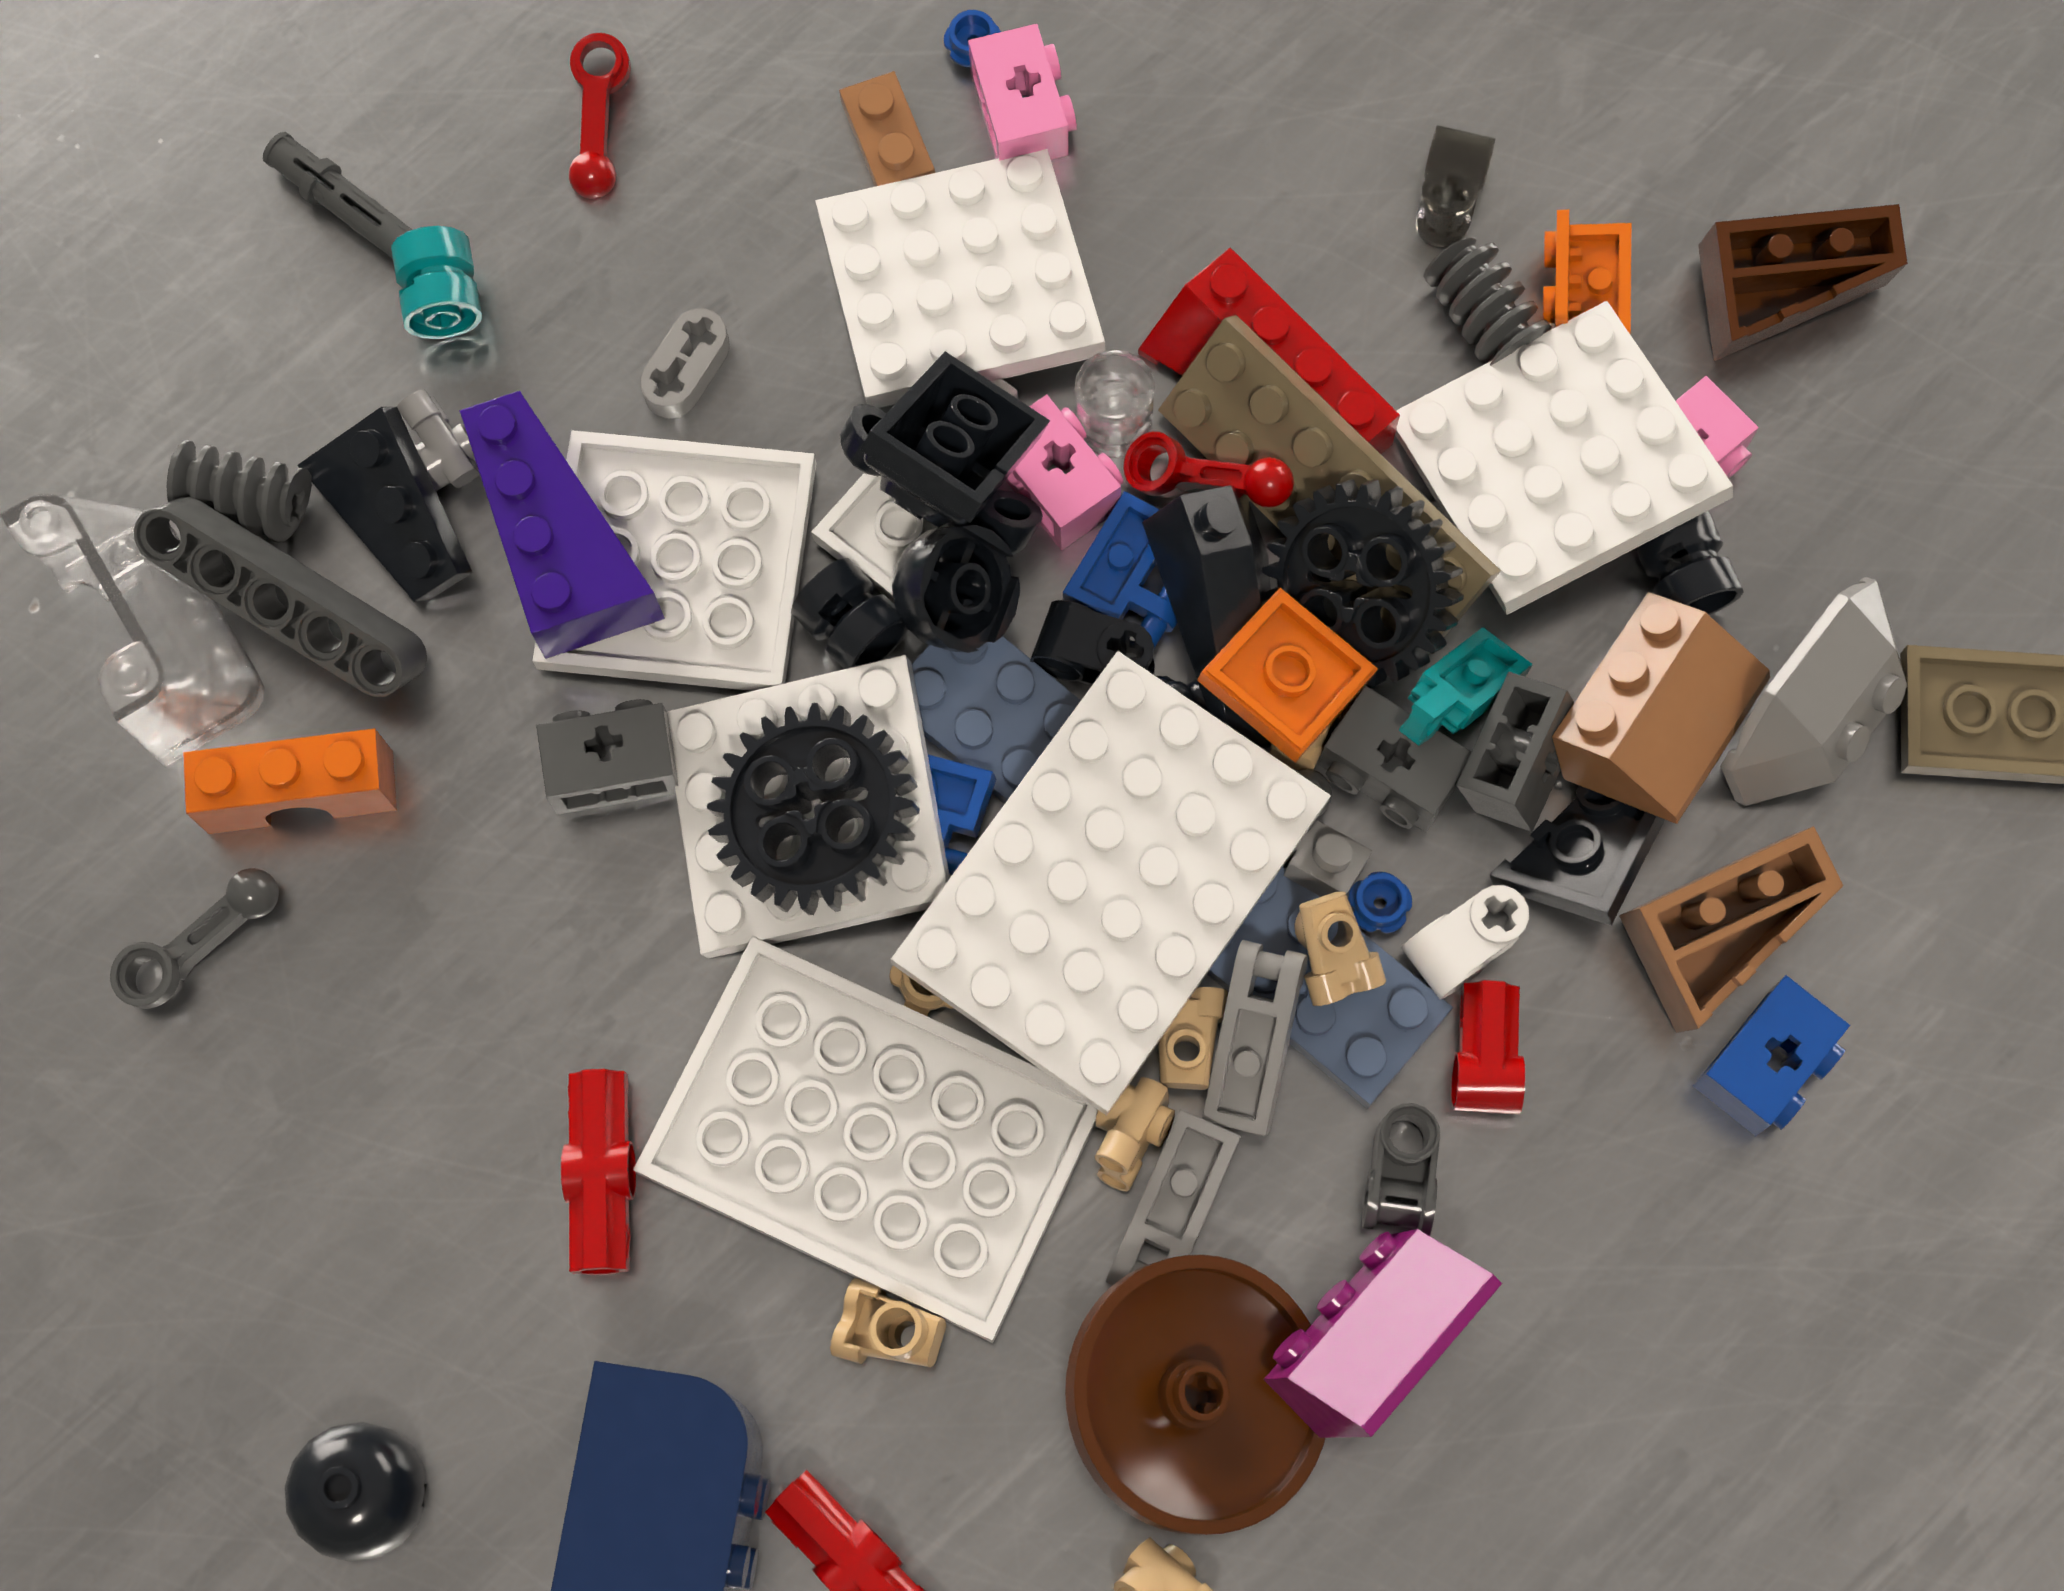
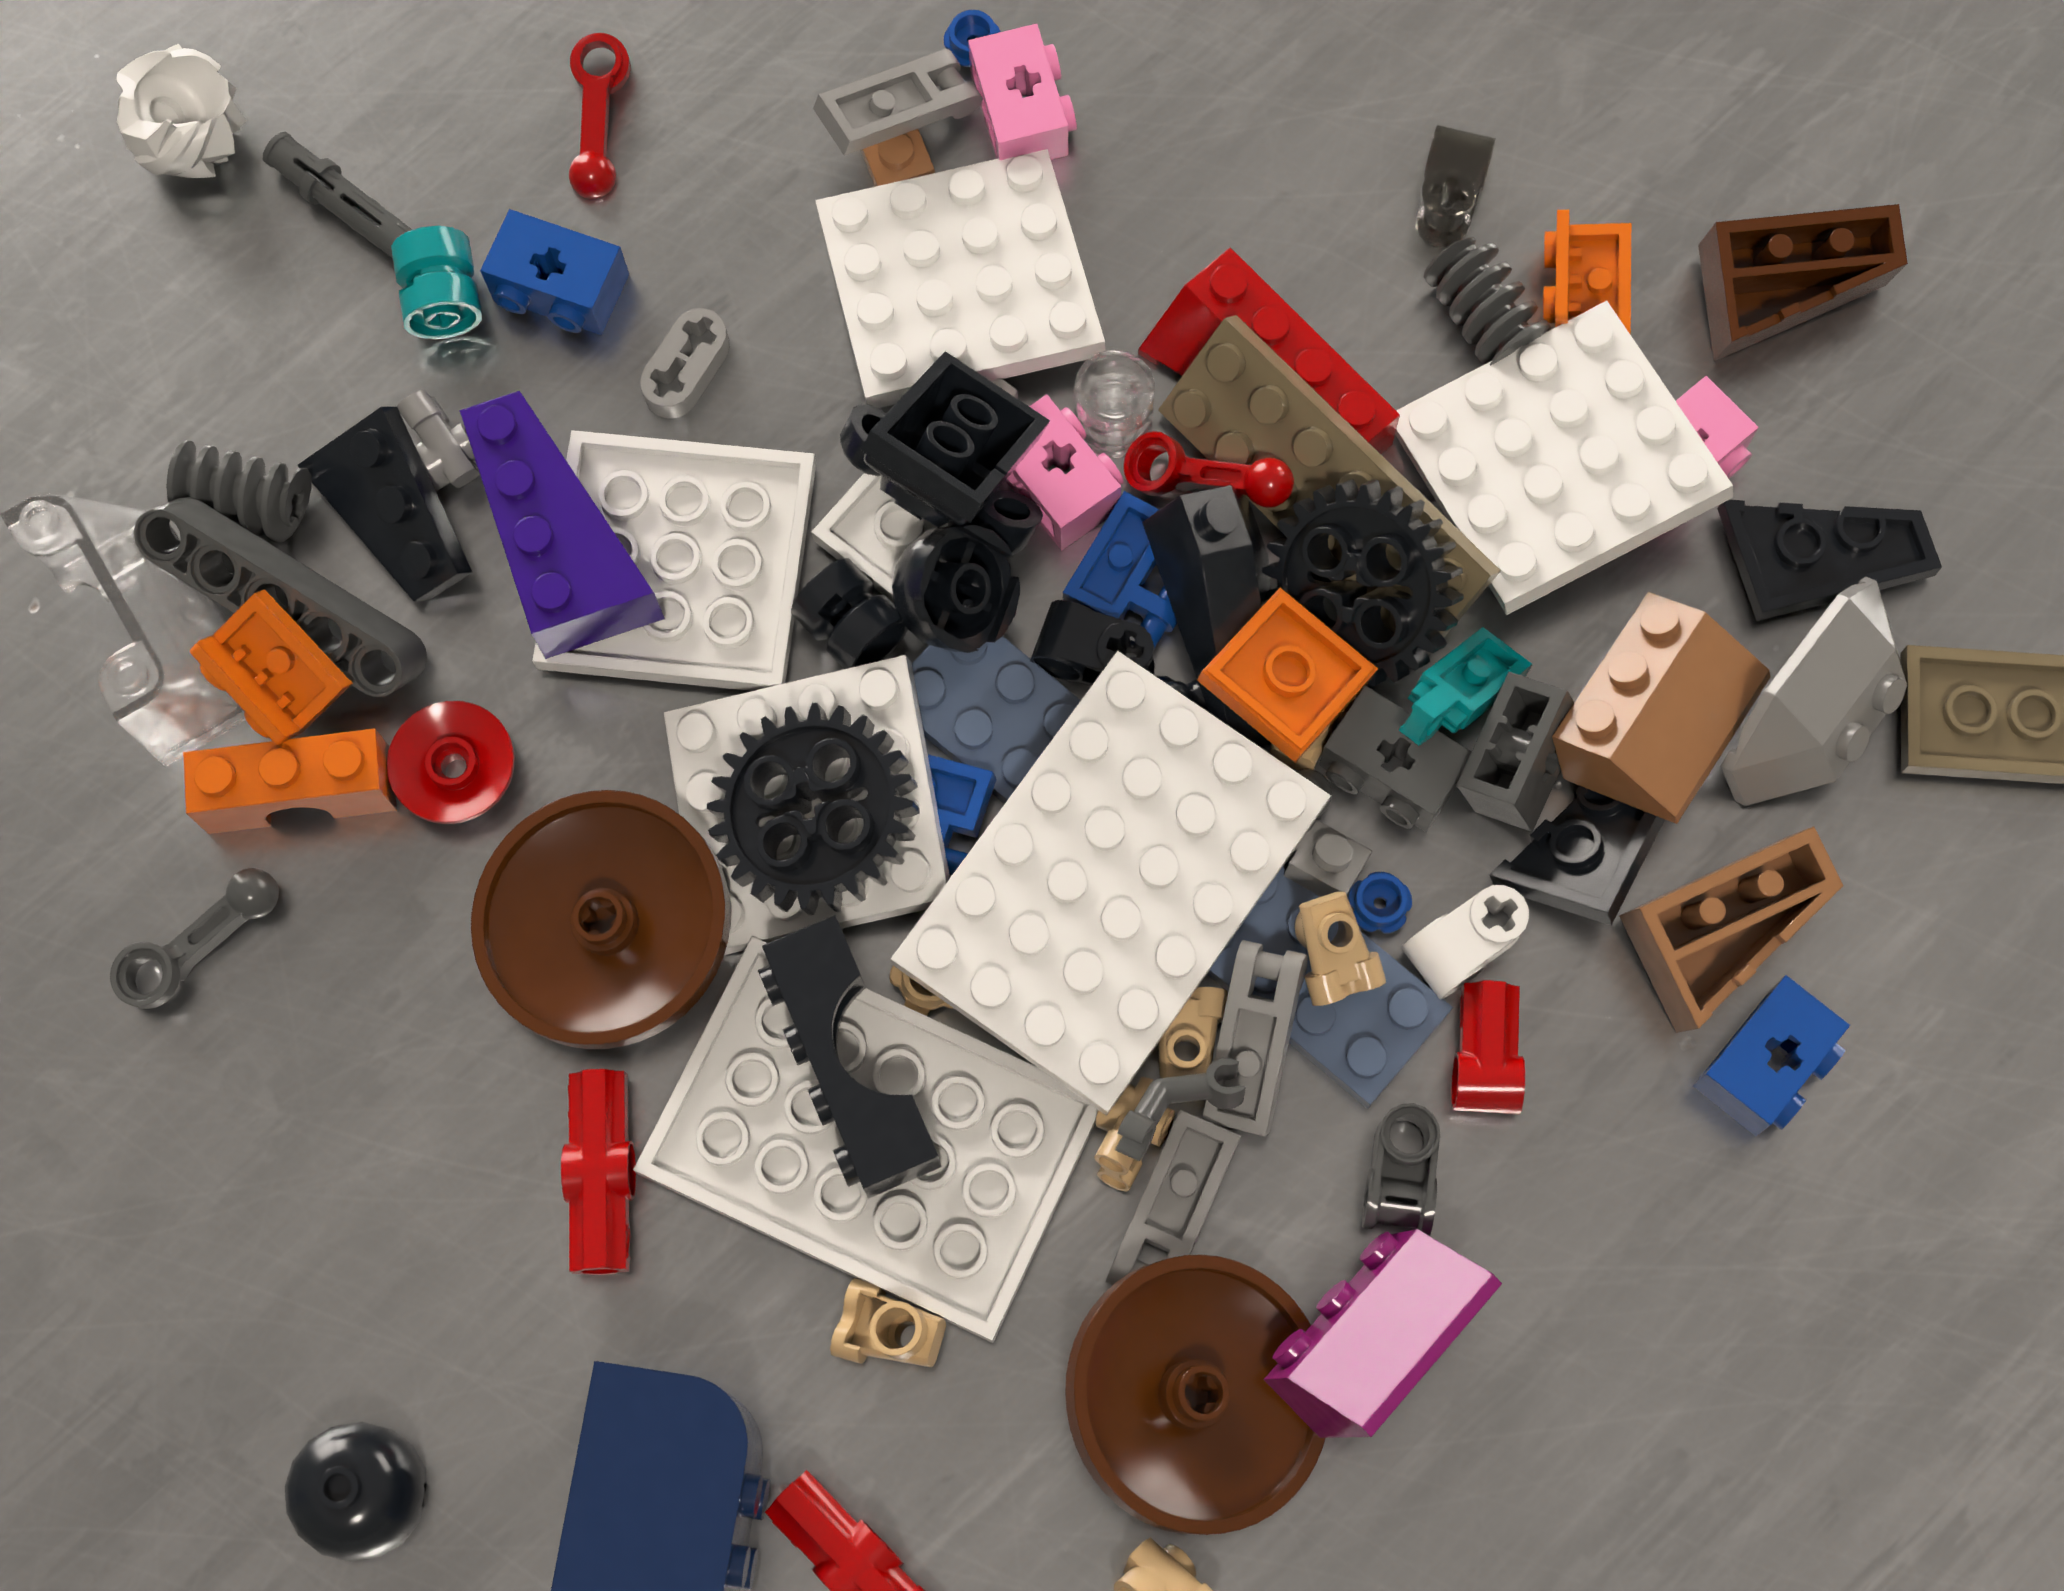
dark grey brick [536,699,678,815] -> none
black wheel [1635,510,1744,615] -> none
none -> white hair [116,44,247,178]
none -> orange bracket [189,589,353,745]
none -> red dish [387,701,515,824]
none -> reddish brown dish [471,790,731,1049]
none -> blue brick [480,209,629,335]
none -> black arch [758,915,942,1199]
none -> light grey plate [813,49,983,156]
none -> dark grey arm [1115,1058,1246,1161]
none -> black wing [1717,500,1942,621]

